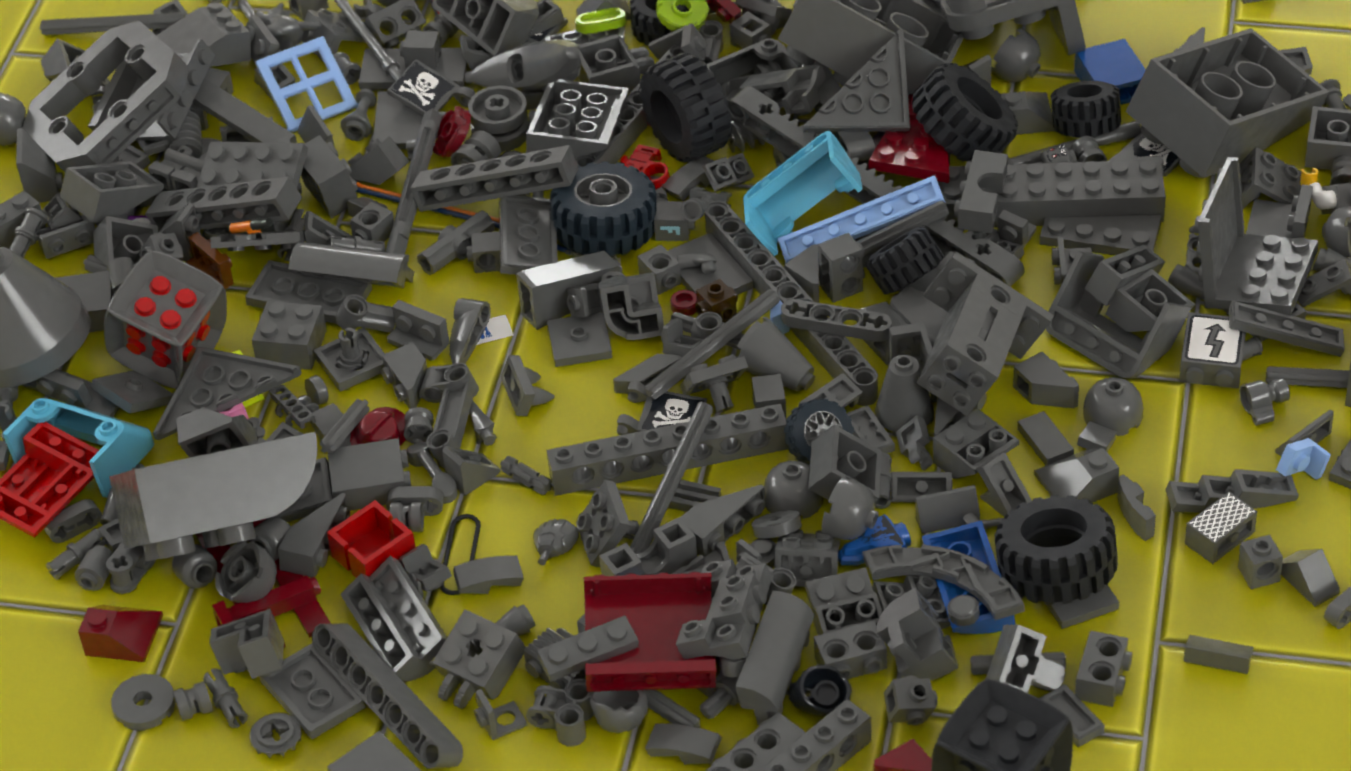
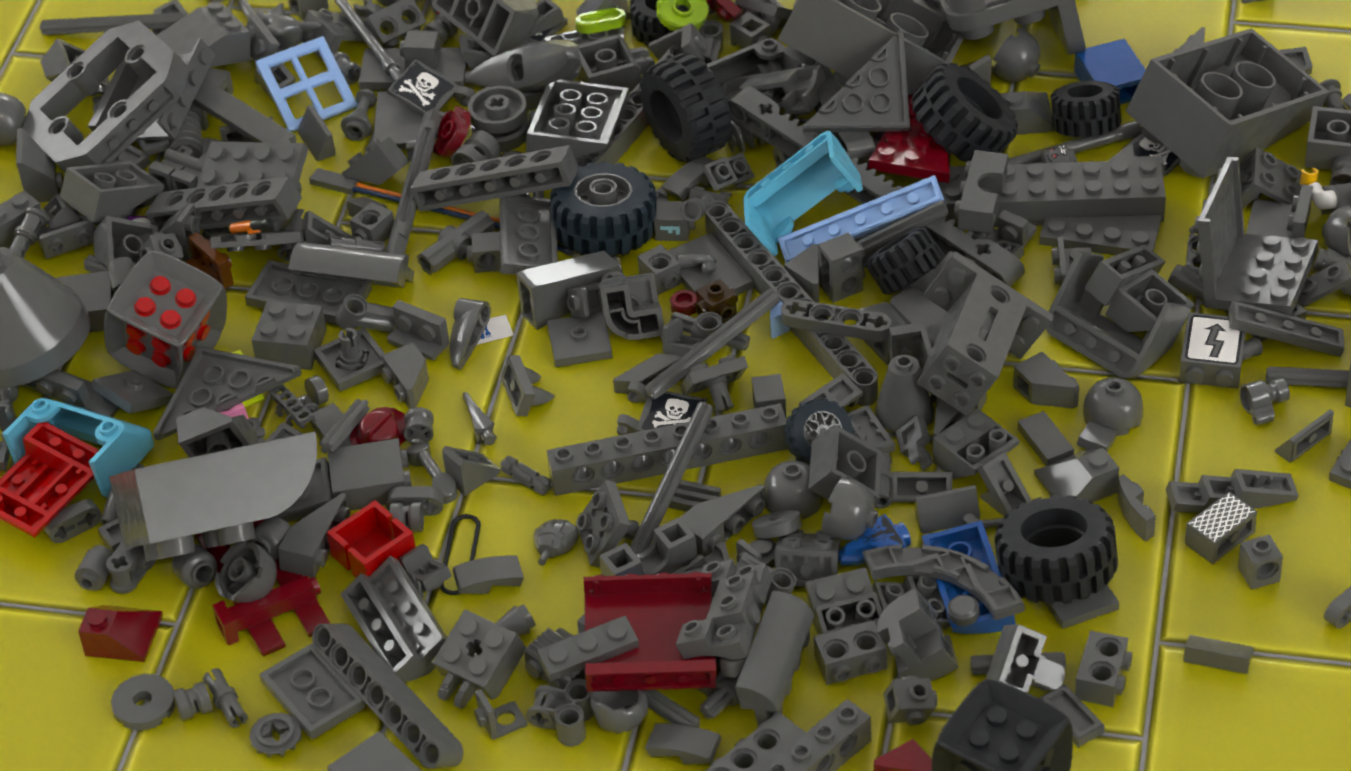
dark grey pin [46,528,106,580] -> none
dark grey brick [209,609,284,679] -> none
dark grey brick [301,135,358,218] -> none
dark grey piece [419,363,479,468] -> none
red piece [620,144,670,190] -> none
dark grey cone [733,317,815,392] -> none
black hair [787,665,852,717] -> none
dark grey wheel [1071,136,1107,162] -> none
light blue bracket [1276,438,1331,479] -> none
dark grey slope [1281,549,1340,607] -> none

